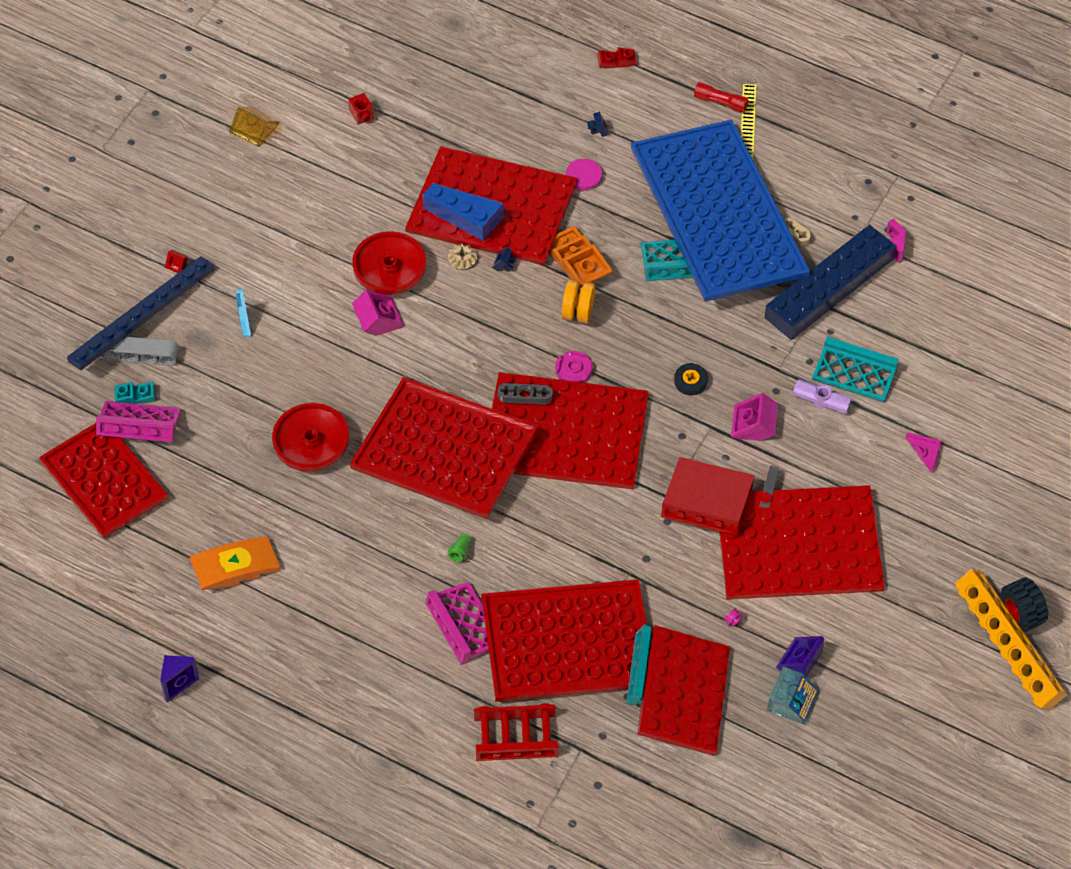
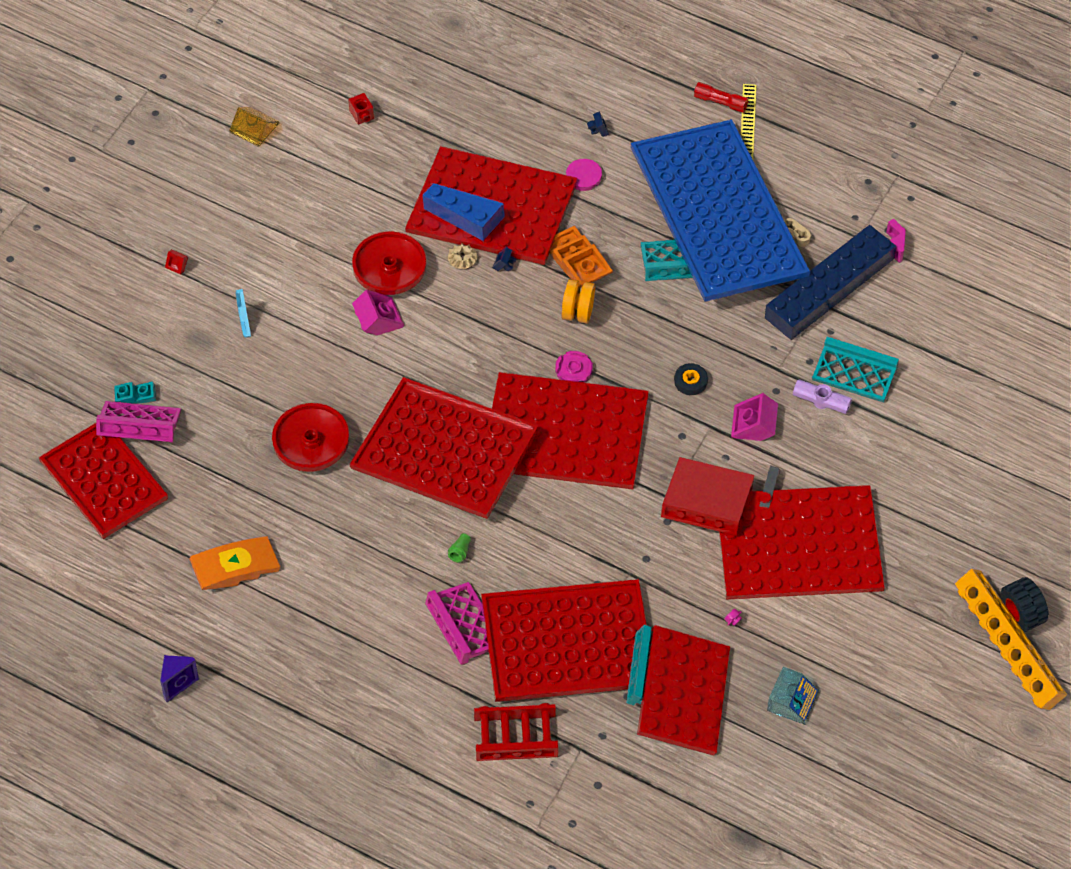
dark blue plate [67,256,214,370] -> none
light grey beam [88,334,179,366] -> none
dark grey beam [498,383,553,405] -> none
red slope [597,47,636,68] -> none
dark purple slope [776,636,825,681] -> none
dark pink tile [906,432,941,473] -> none

